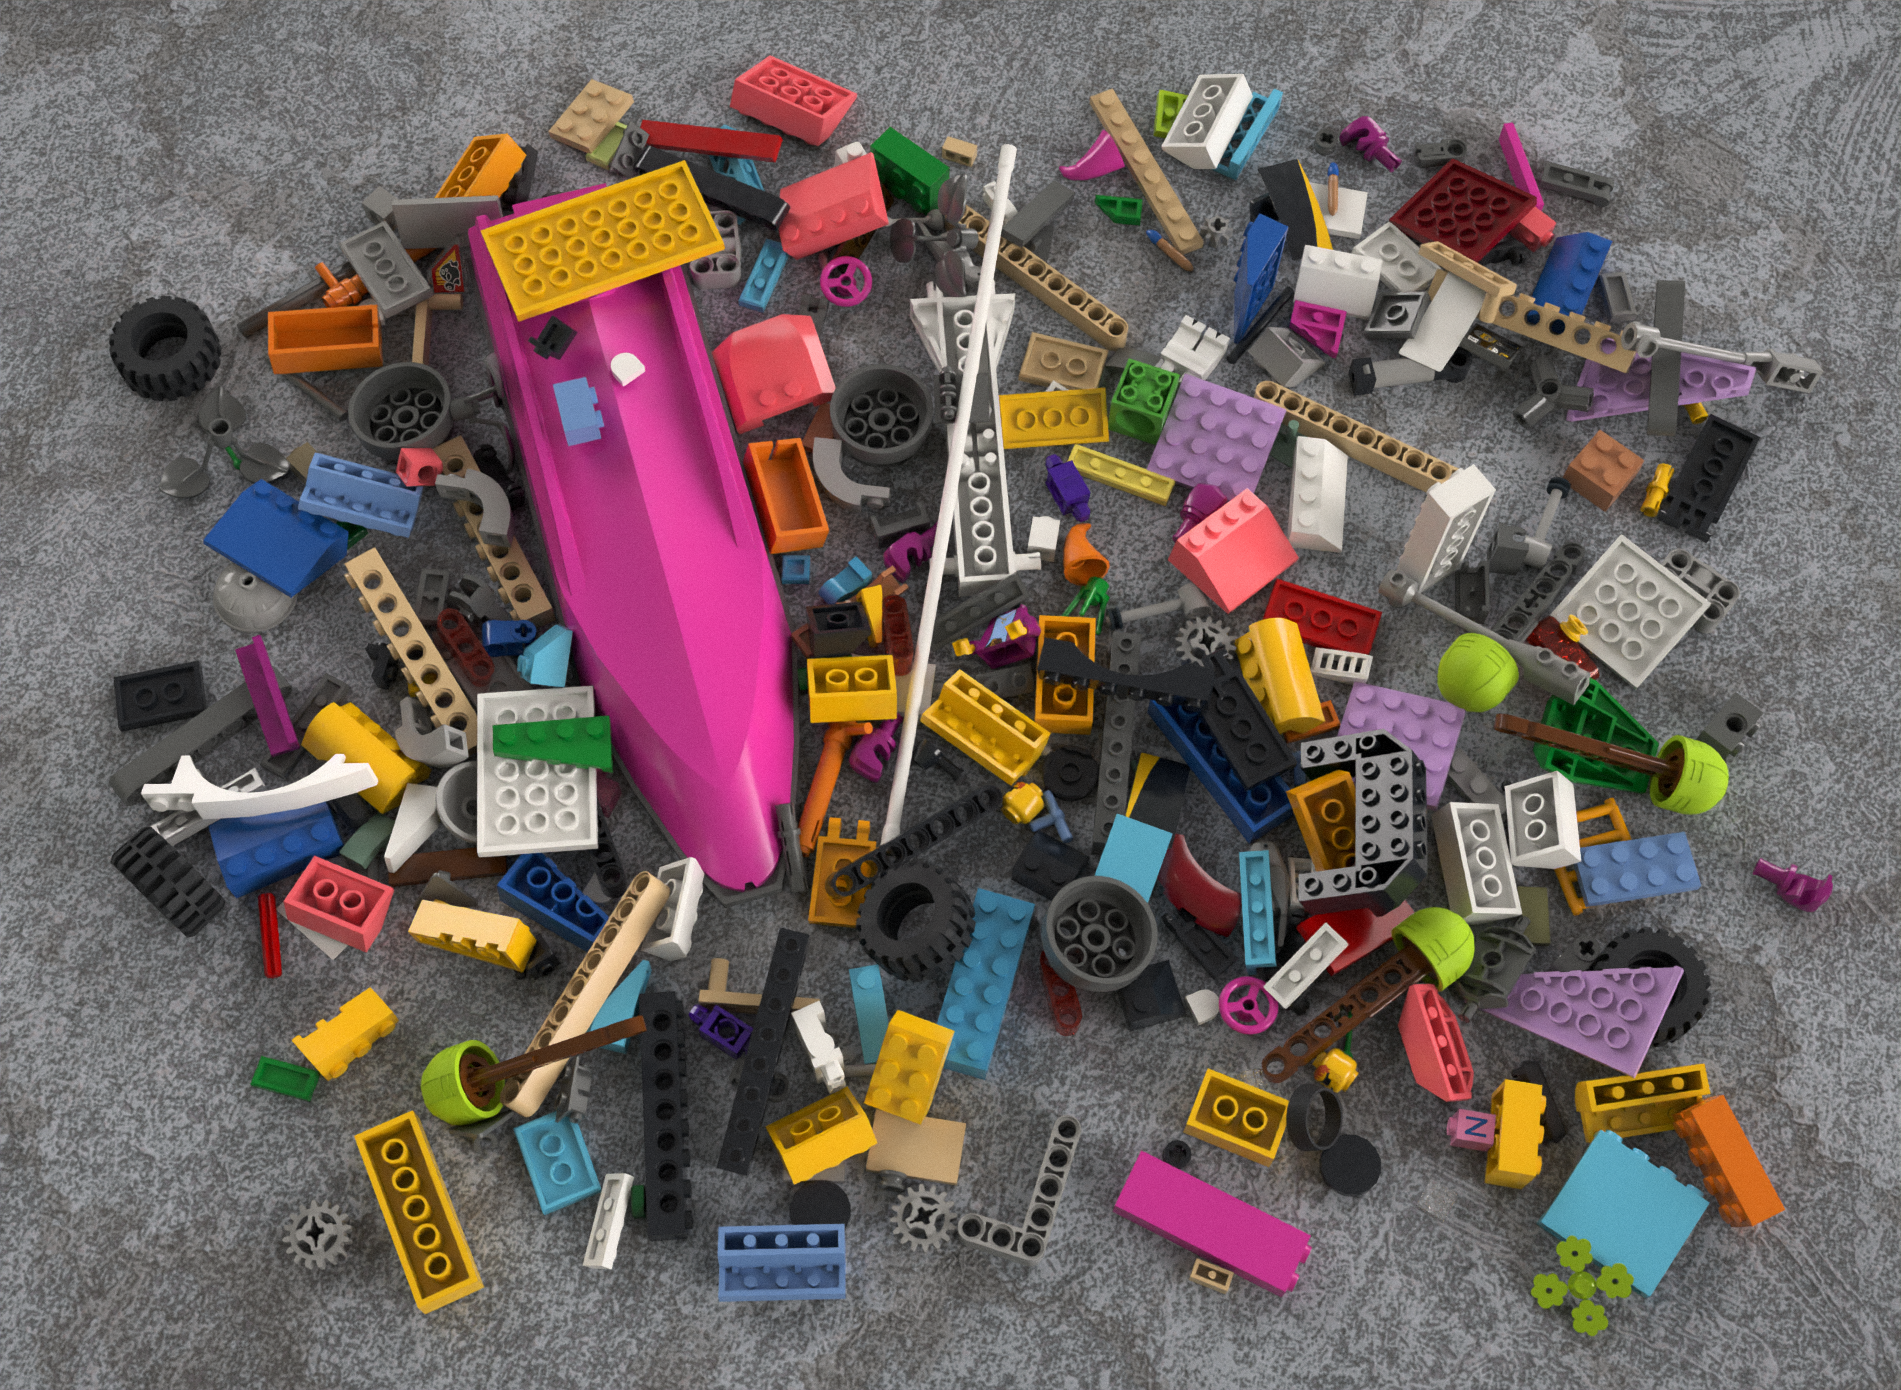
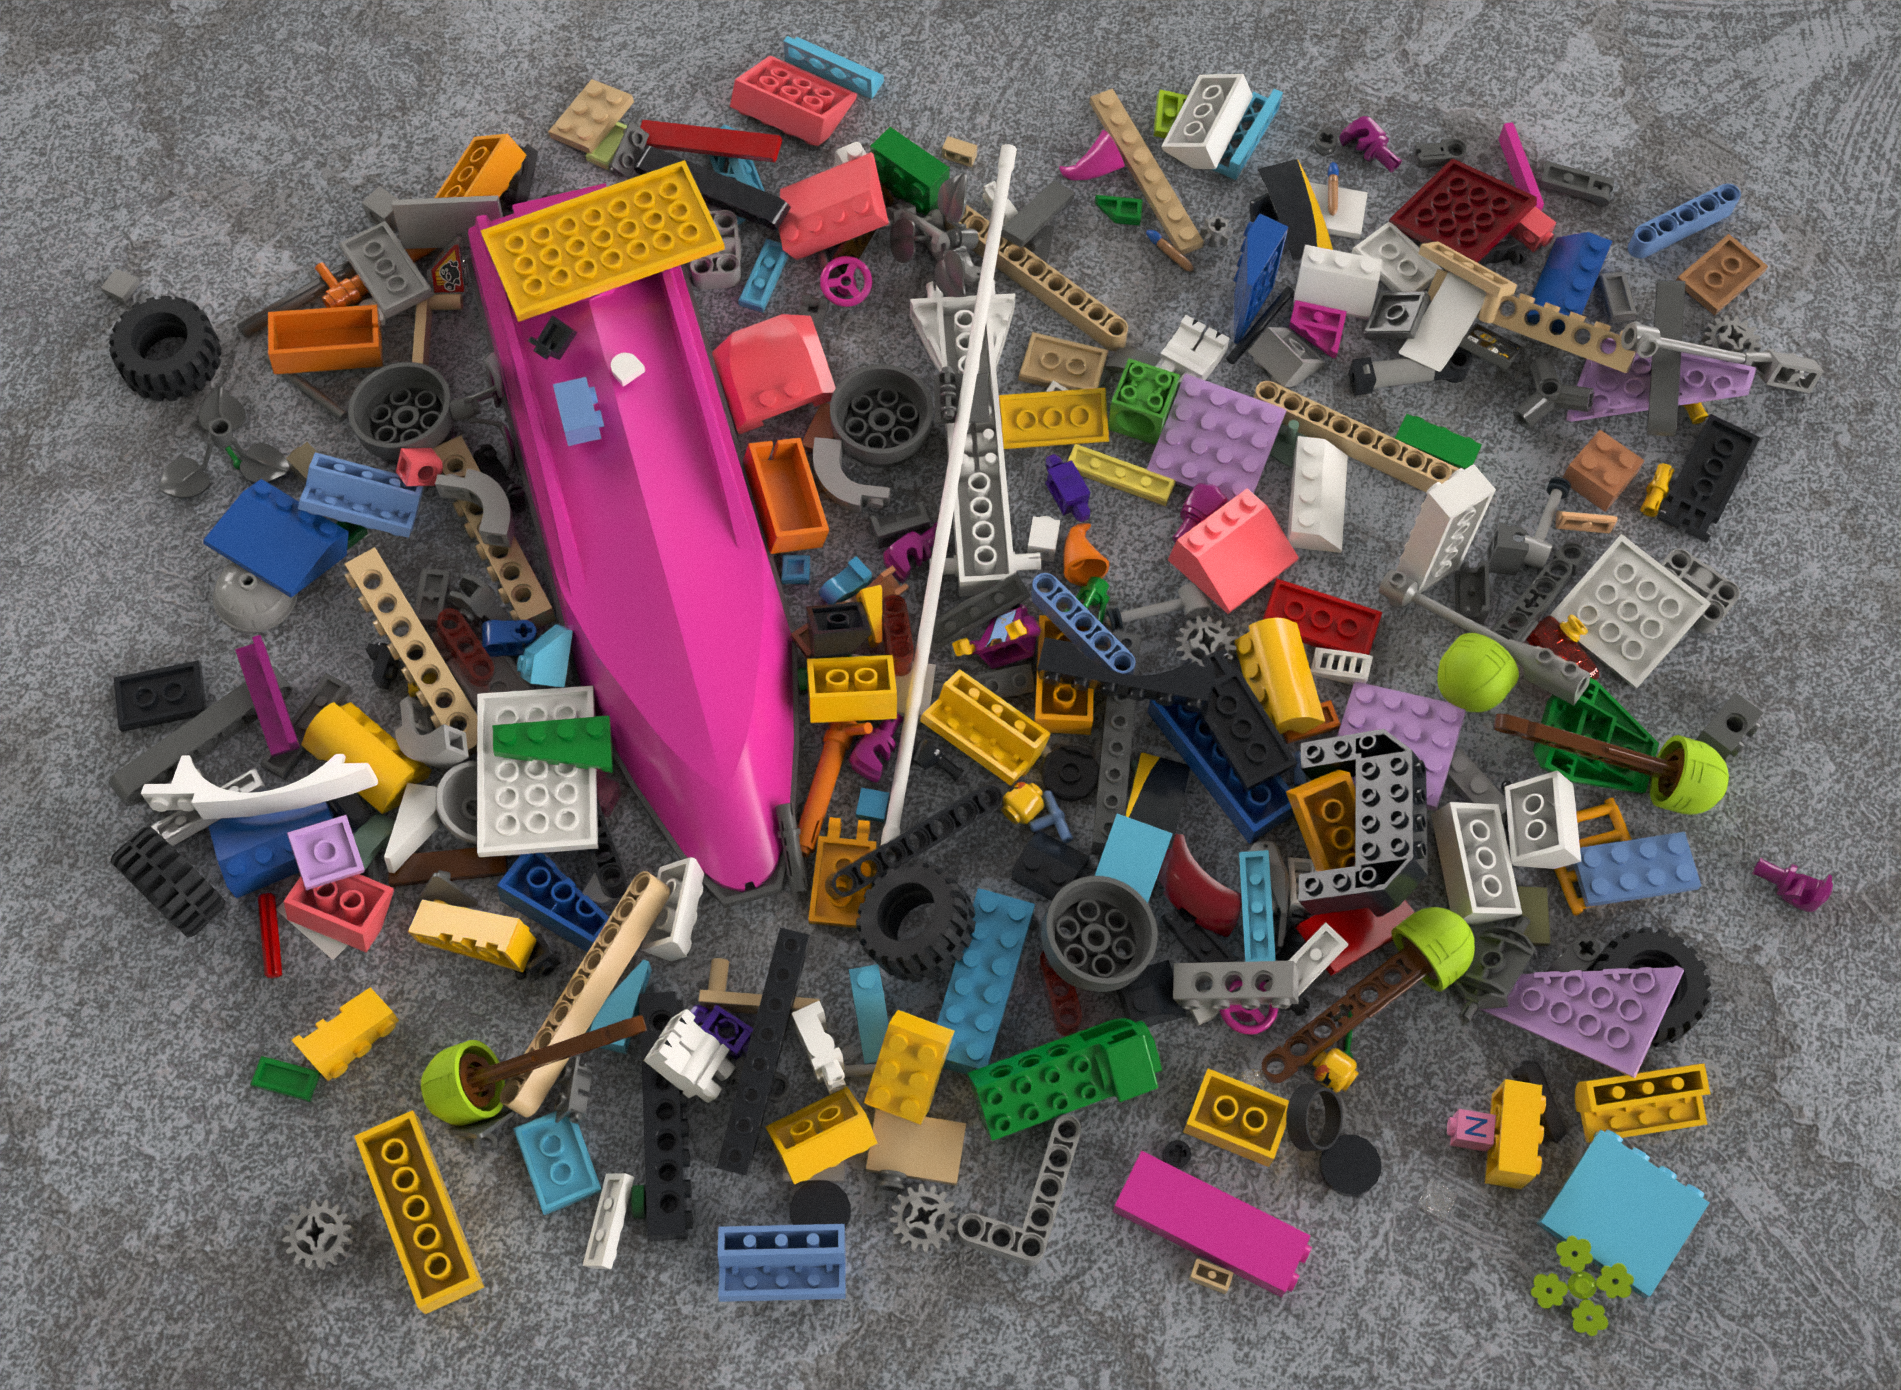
coral wedge [1398,984,1474,1102] -> none
orange piece [1671,1095,1785,1227] -> none
none -> light grey tile [101,269,140,303]
none -> lavender plate [288,815,365,890]
none -> white hips [644,1009,735,1103]
none -> medium azure fence [783,36,884,99]
none -> dark azure tile [856,788,890,823]
none -> light grey hinge [886,202,950,253]
none -> green brick [967,1018,1162,1141]
none -> medium blue beam [1031,573,1136,675]
none -> light grey brick [1173,961,1299,1010]
none -> green brick [1395,413,1482,470]
none -> light nougat slope [1556,510,1617,533]
none -> medium blue beam [1627,183,1741,259]
none -> medium nougat plate [1676,234,1768,316]
none -> light grey gear [1701,316,1762,353]

